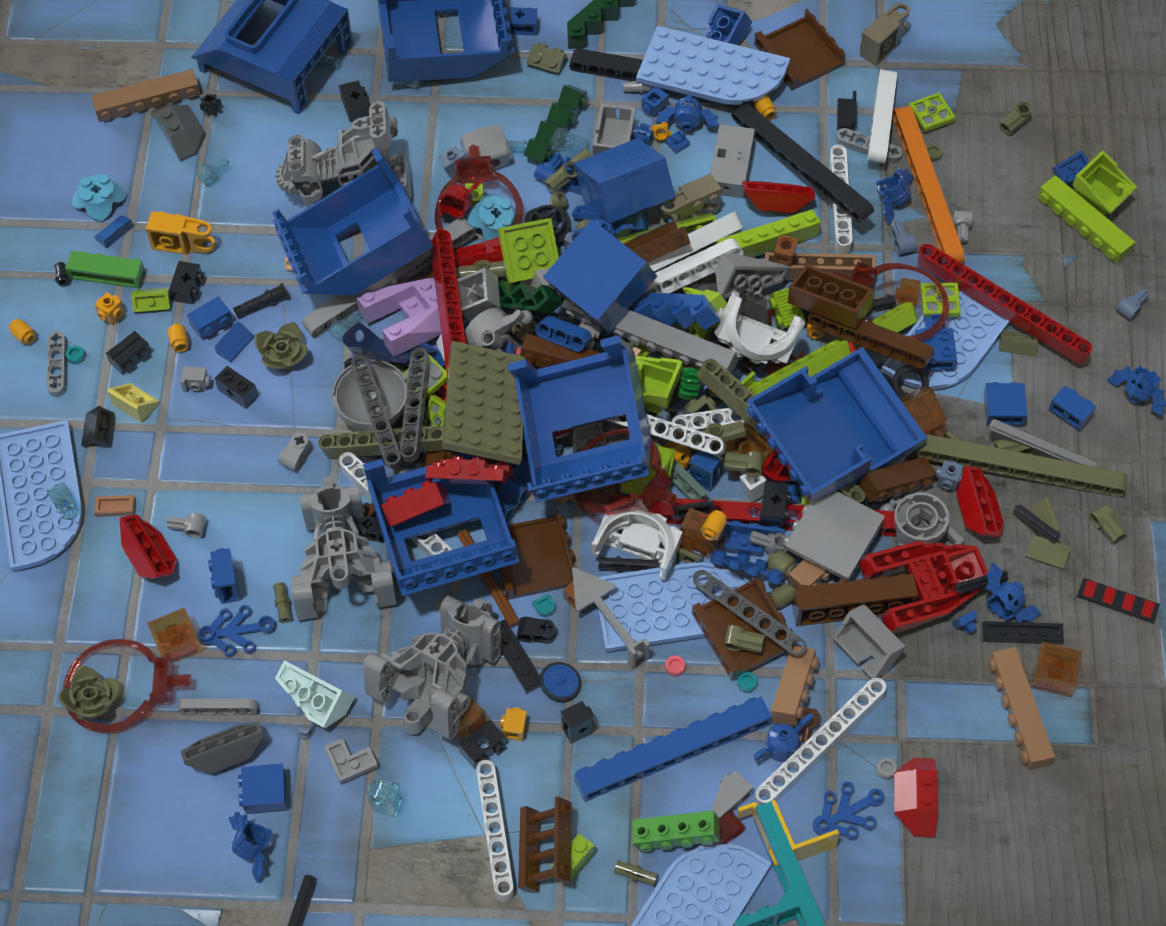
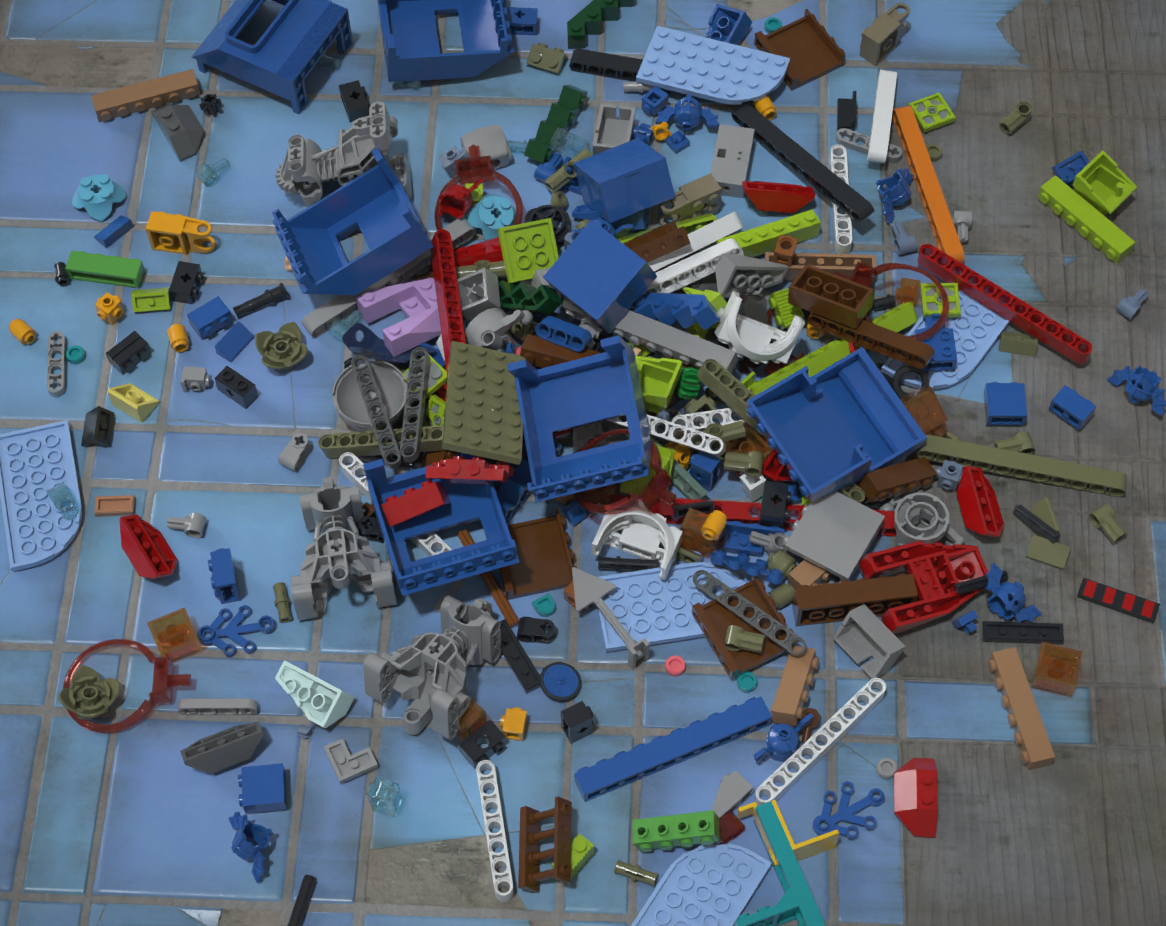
light grey axle [989,419,1097,467] -> none
none -> blue tile [562,498,588,526]
none -> teal tile [764,17,782,34]

